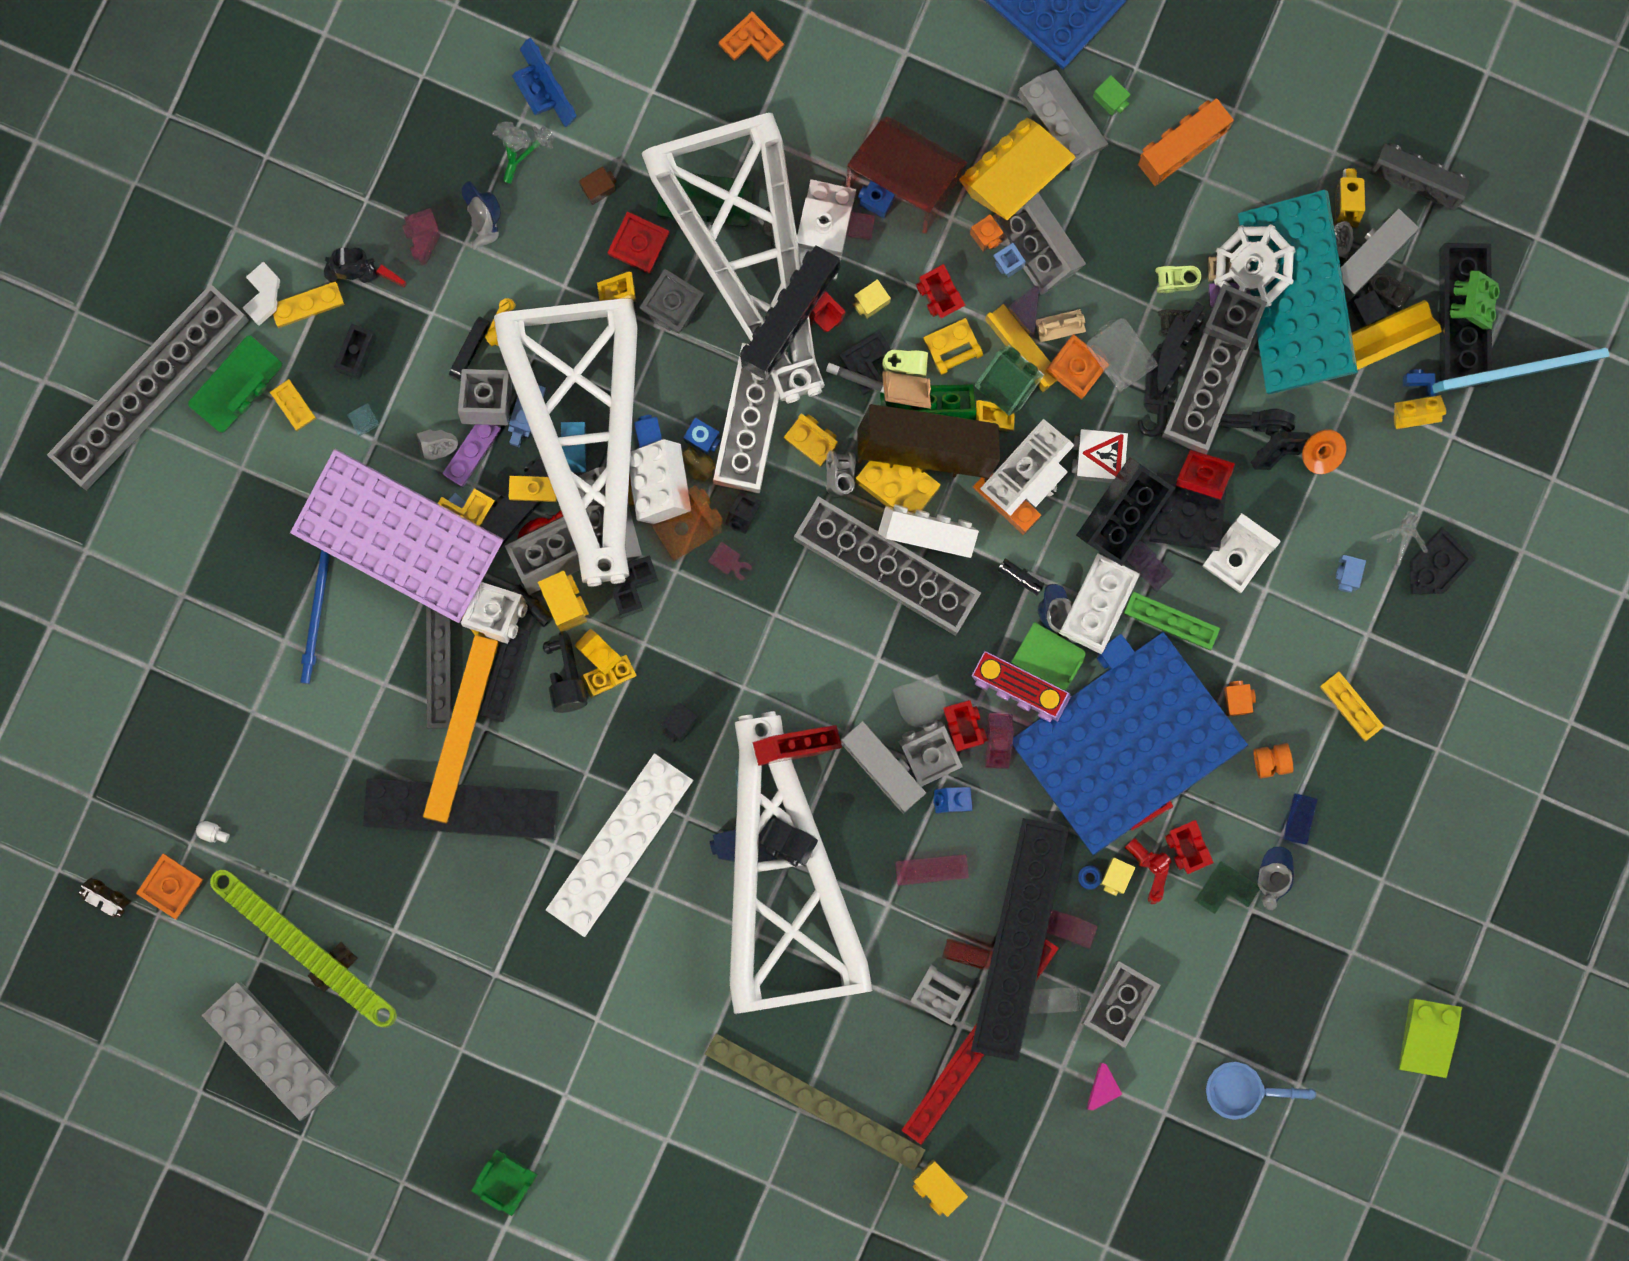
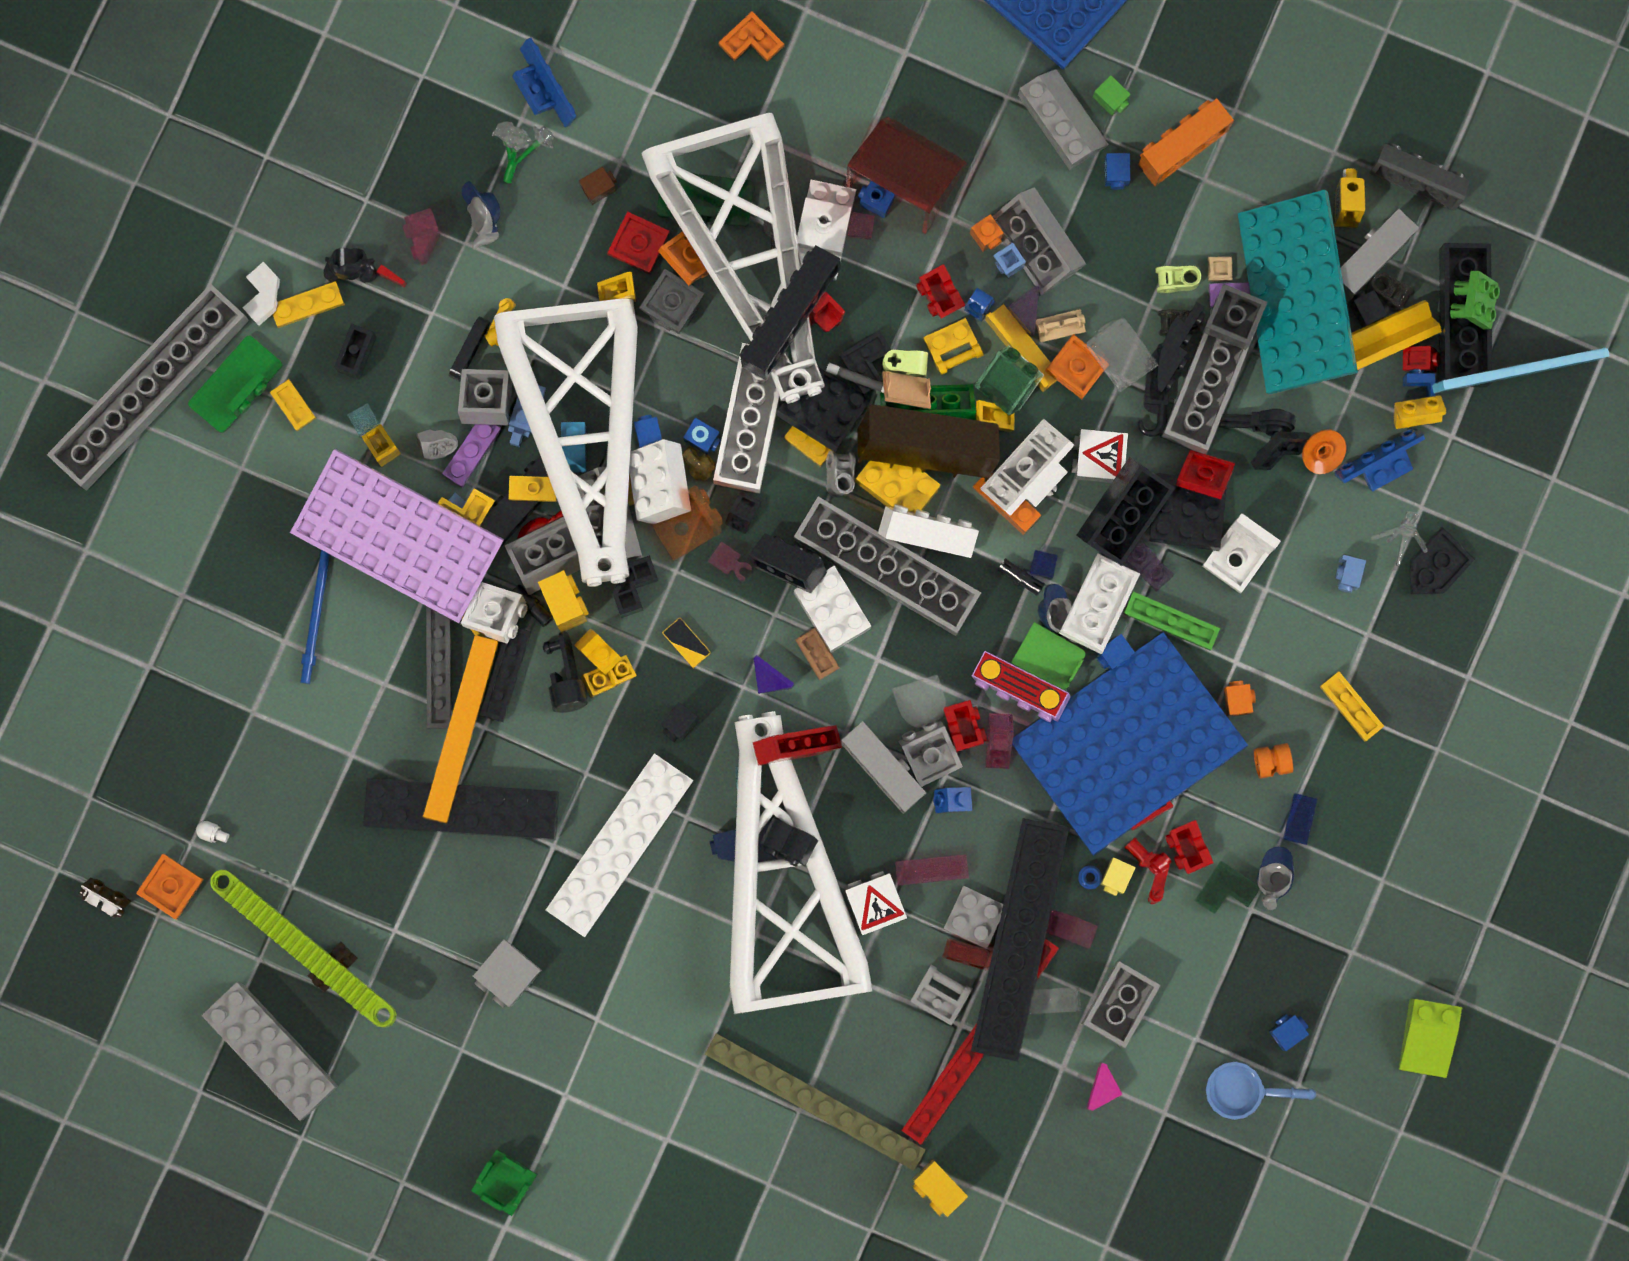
light yellow brick [853,279,891,319] -> none
yellow slope [959,118,1076,220] -> none
white plate [1214,224,1296,307] -> none
light grey rock [1334,221,1353,262] -> none
none -> yellow slope [361,424,401,467]
none -> light grey piece [473,939,542,1008]
none -> orange plate [658,231,709,286]
none -> black tile [662,618,711,669]
none -> black brick [749,533,827,594]
none -> dark purple slope [754,655,794,694]
none -> black plate [776,367,871,452]
none -> white brick [794,566,871,653]
none -> medium nougat plate [795,628,840,681]
none -> white piece [845,871,907,935]
none -> light grey plate [943,886,1003,949]
none -> blue leg [964,288,995,322]
none -> clear blue plate [1029,550,1058,579]
none -> blue brick [1104,153,1130,190]
none -> blue brick [1269,1014,1309,1051]
none -> blue bracket [1334,428,1425,491]
none -> red bracket [1403,346,1440,373]

